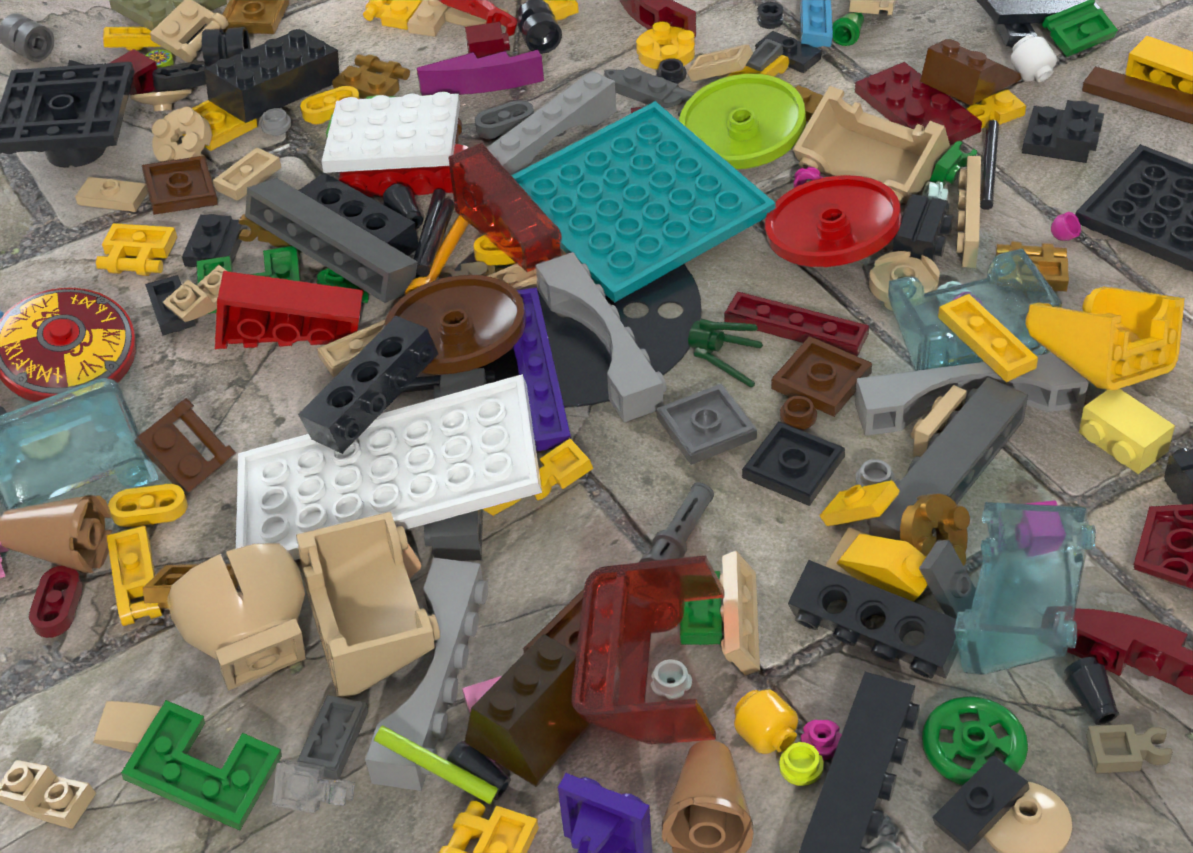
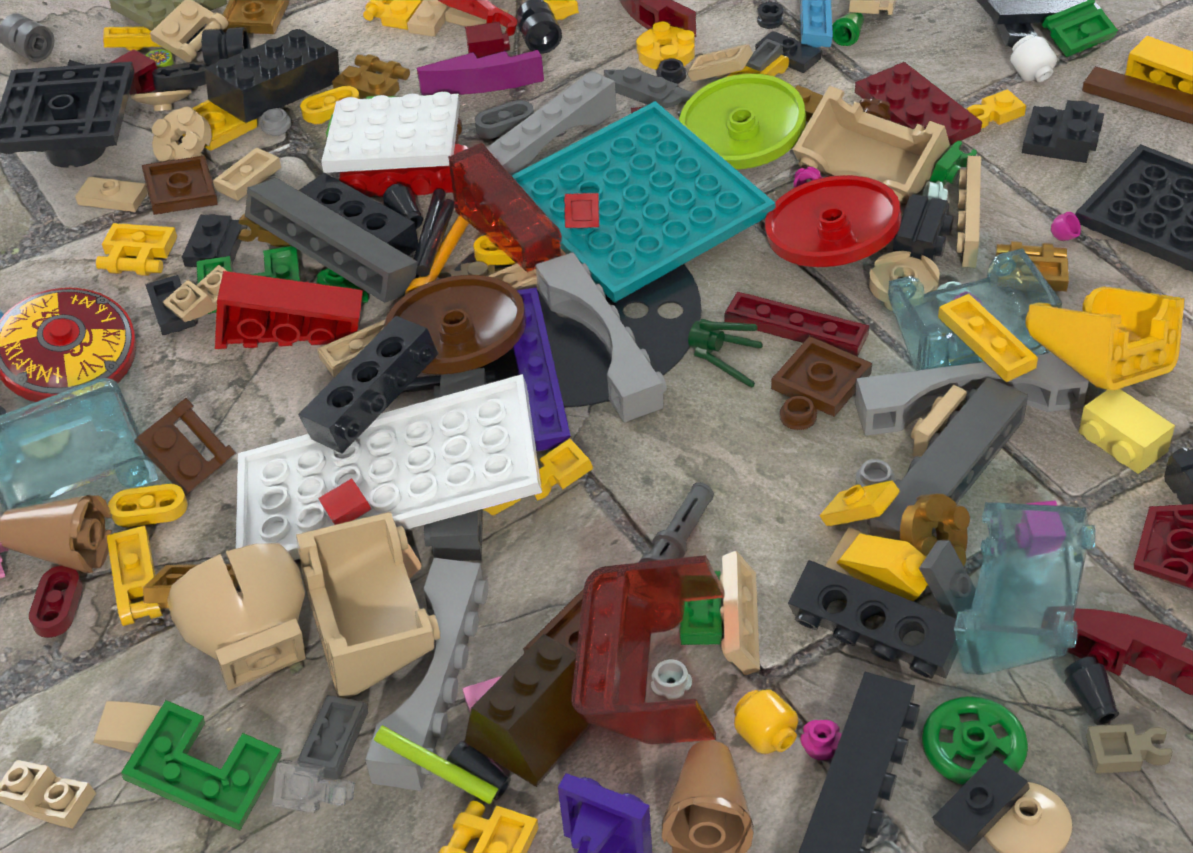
flat silver plate [656,383,757,465] -> none
black tile [742,421,845,506] -> none
neon yellow plate [779,742,824,786] -> none
reddish brown slope [920,39,1021,106] -> none
black bar [980,120,999,210] -> none
none -> red tile [318,478,371,525]
none -> red plate [565,193,600,228]
none -> reddish brown plate [859,98,891,121]

